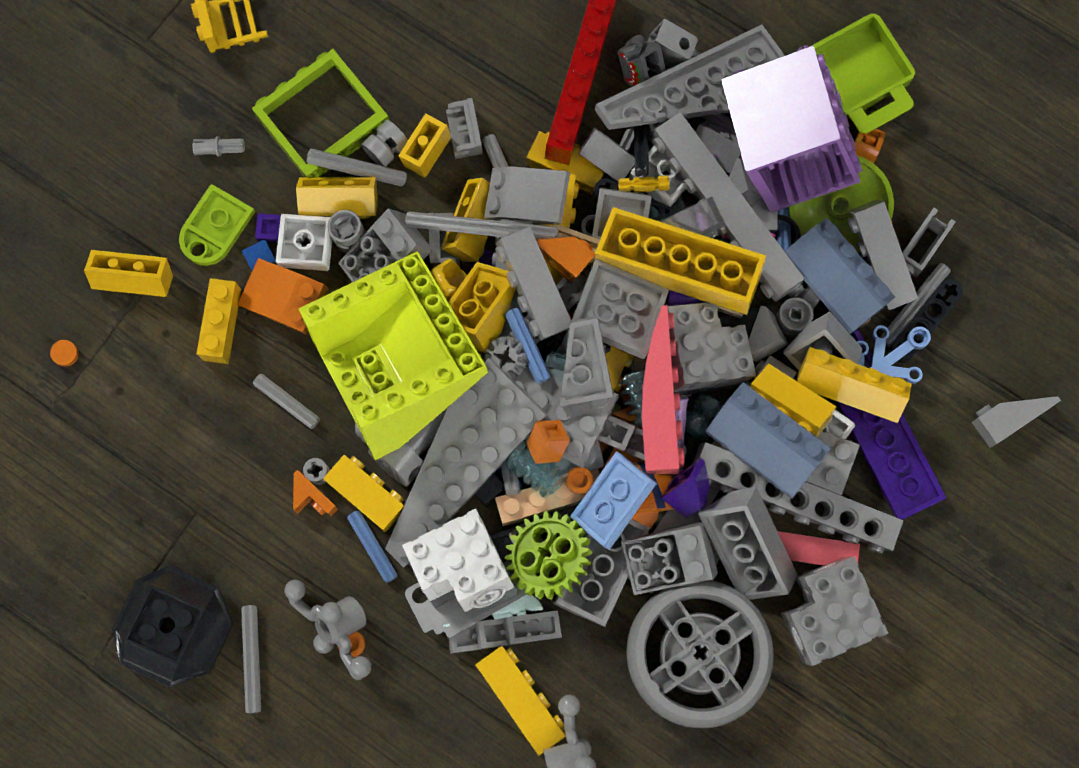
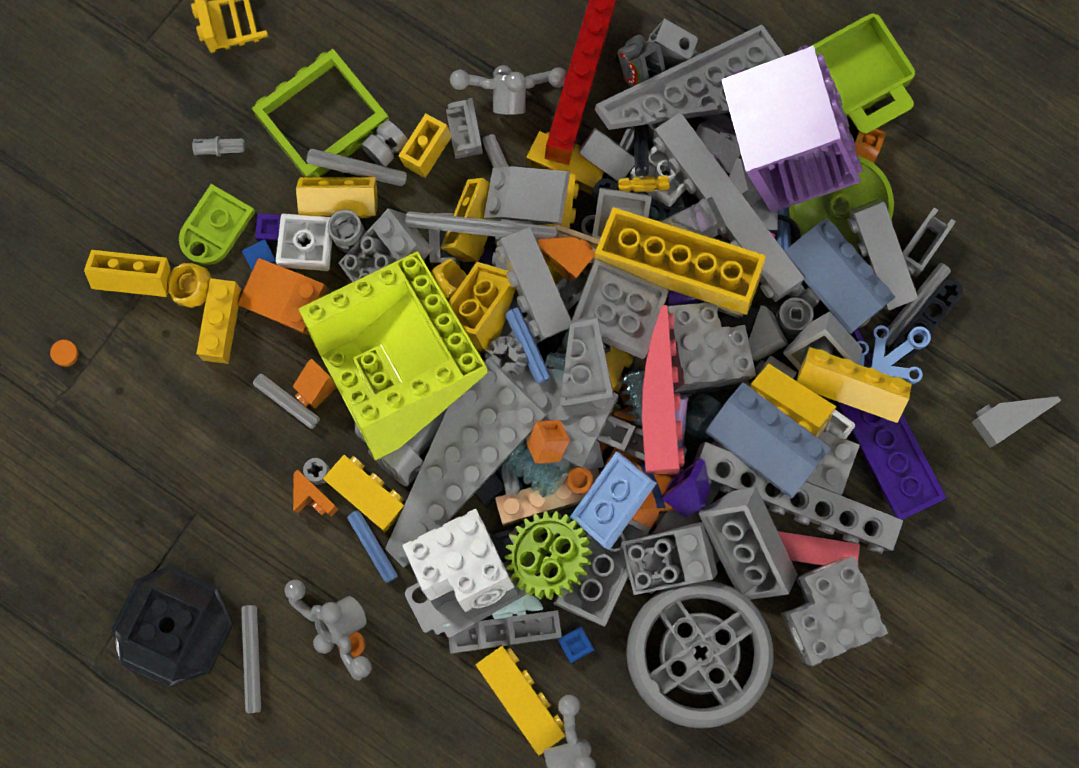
none -> yellow hair [168,263,212,308]
none -> orange slope [293,359,337,409]
none -> light grey wheel [450,65,567,114]
none -> blue tile [558,627,594,663]

